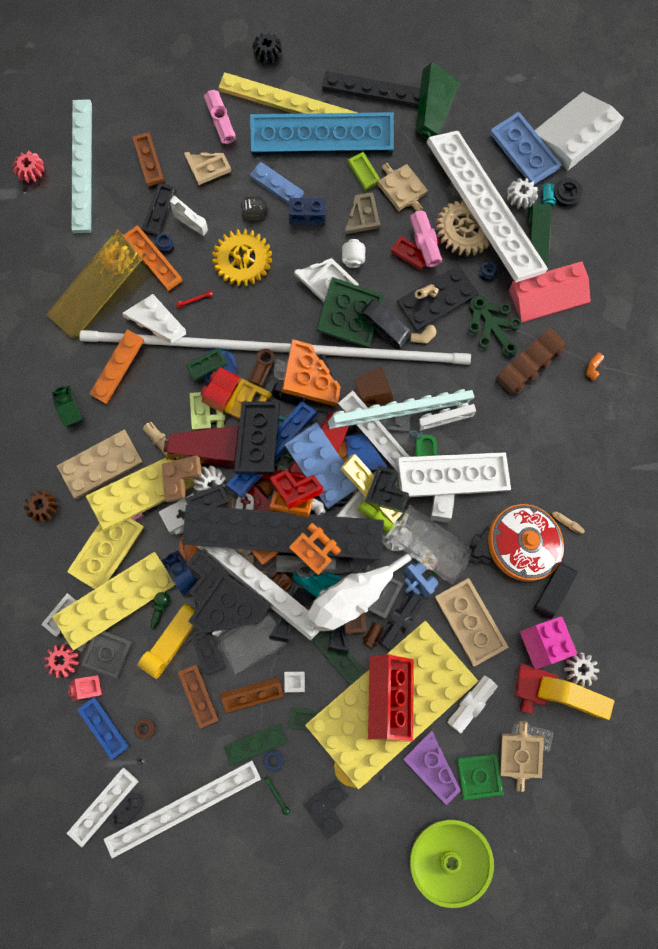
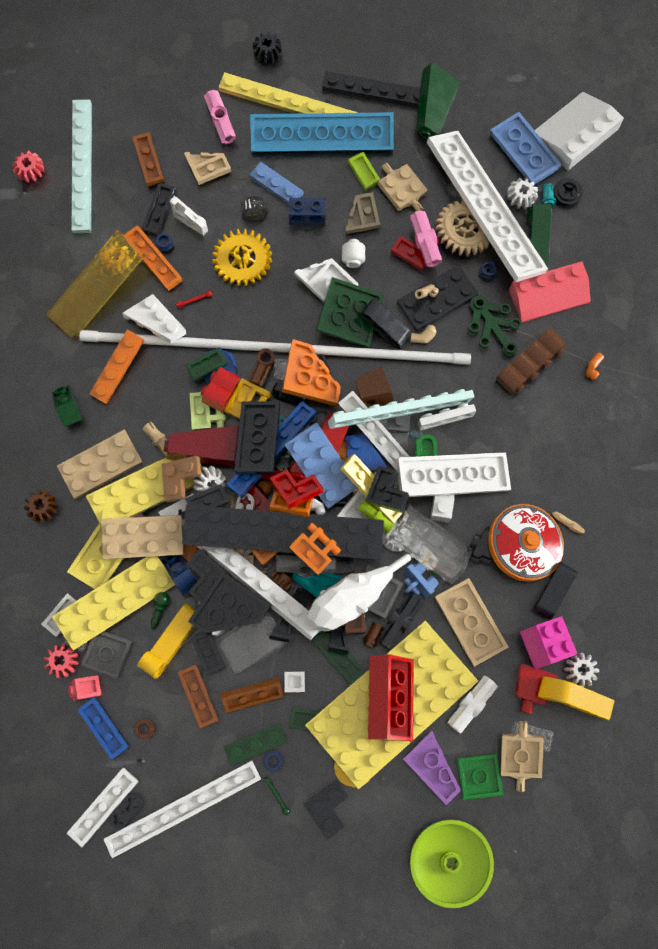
none -> tan plate [101,515,183,559]

